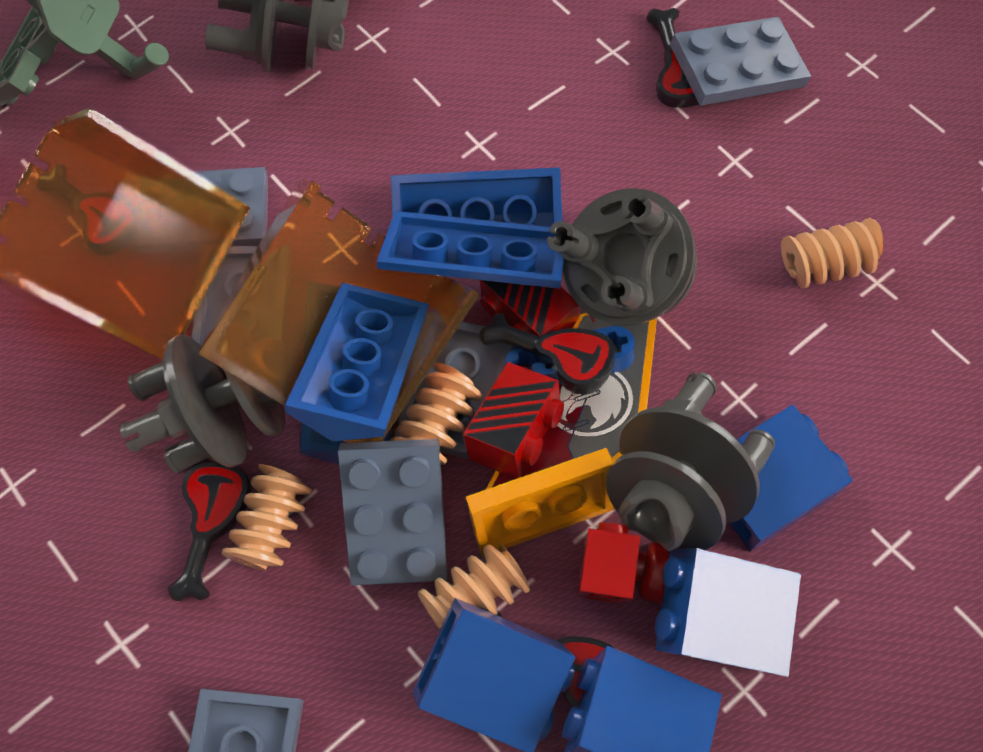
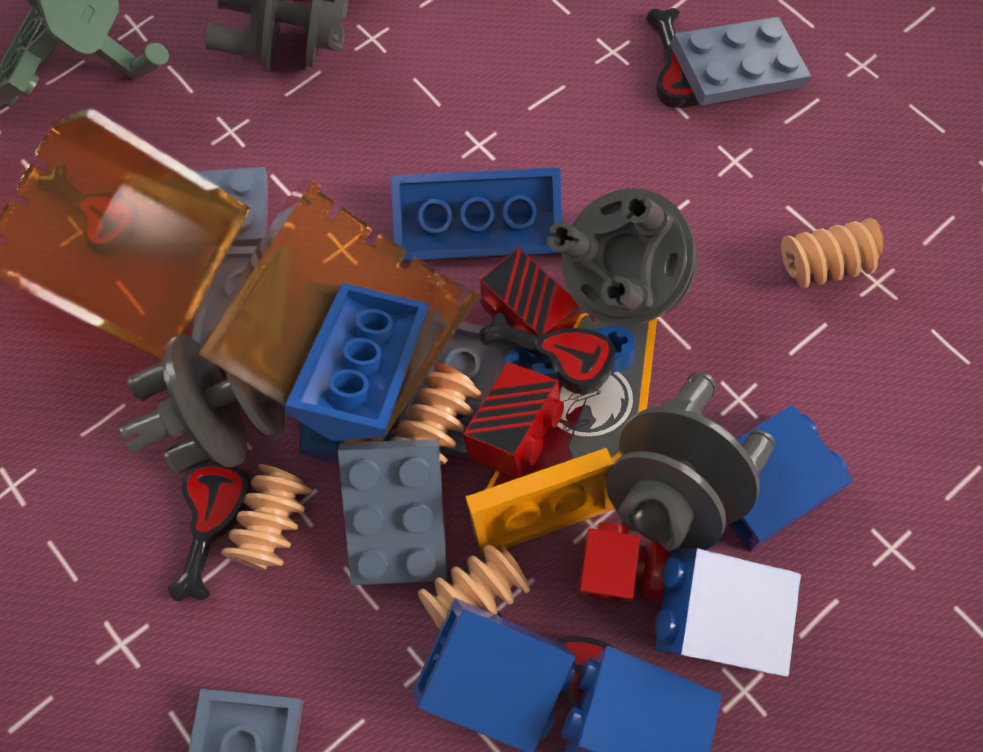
blue slope [377,211,564,289] -> none

